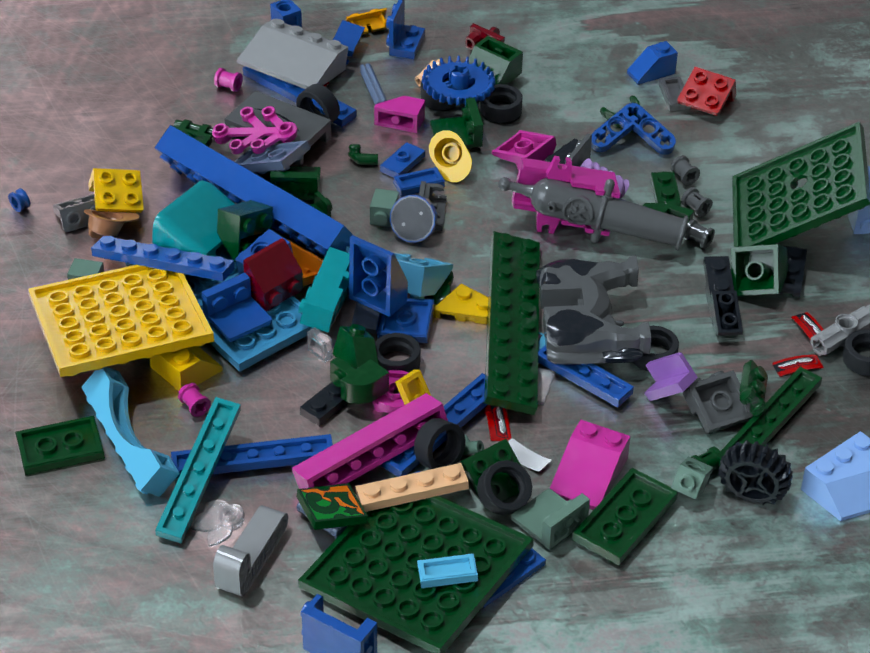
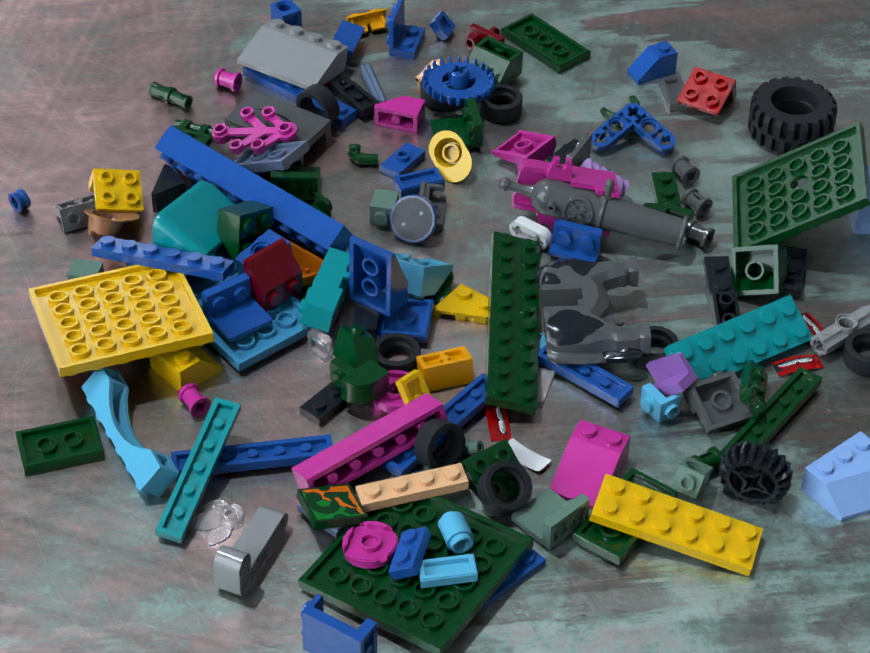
none -> dark green pin [148,82,193,110]
none -> black slope [151,164,186,212]
none -> black hinge [328,76,380,118]
none -> dark pink tile [342,521,398,569]
none -> blue plate [388,526,431,580]
none -> light orange hinge [416,346,474,392]
none -> blue plate [429,10,456,41]
none -> medium azure brick [438,511,473,554]
none -> dark green tile [500,13,591,74]
none -> white beam [509,216,553,250]
none -> blue bracket [549,219,603,262]
none -> yellow plate [589,474,763,577]
none -> medium azure bracket [640,383,682,423]
none -> teal plate [663,295,813,380]
none -> black tyre [748,77,838,155]

